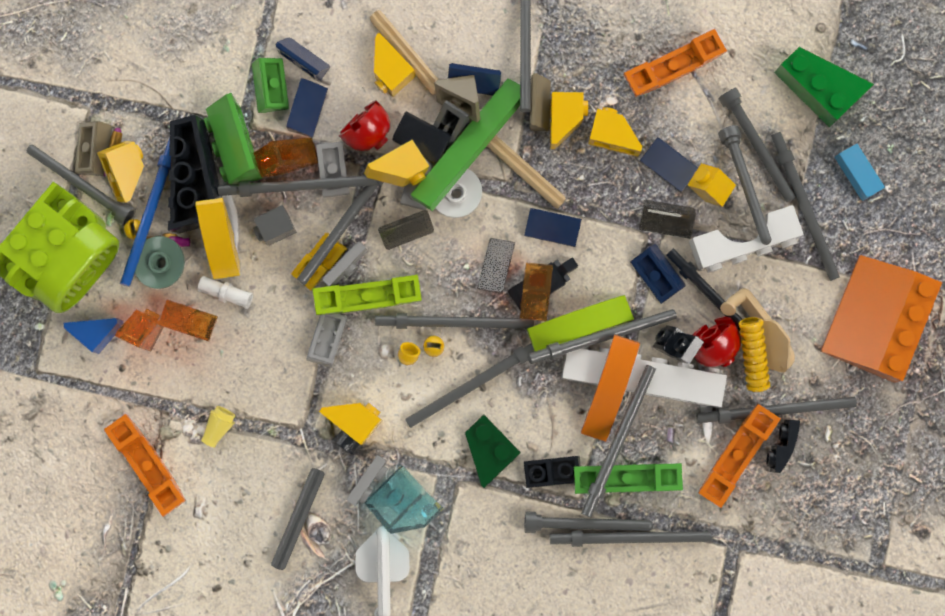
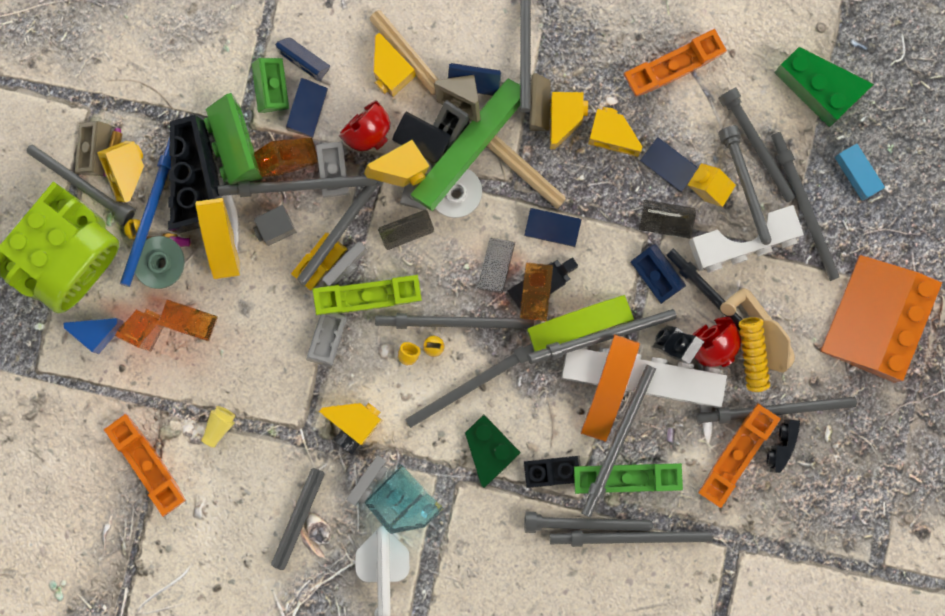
white pin [197,276,253,309] -> none

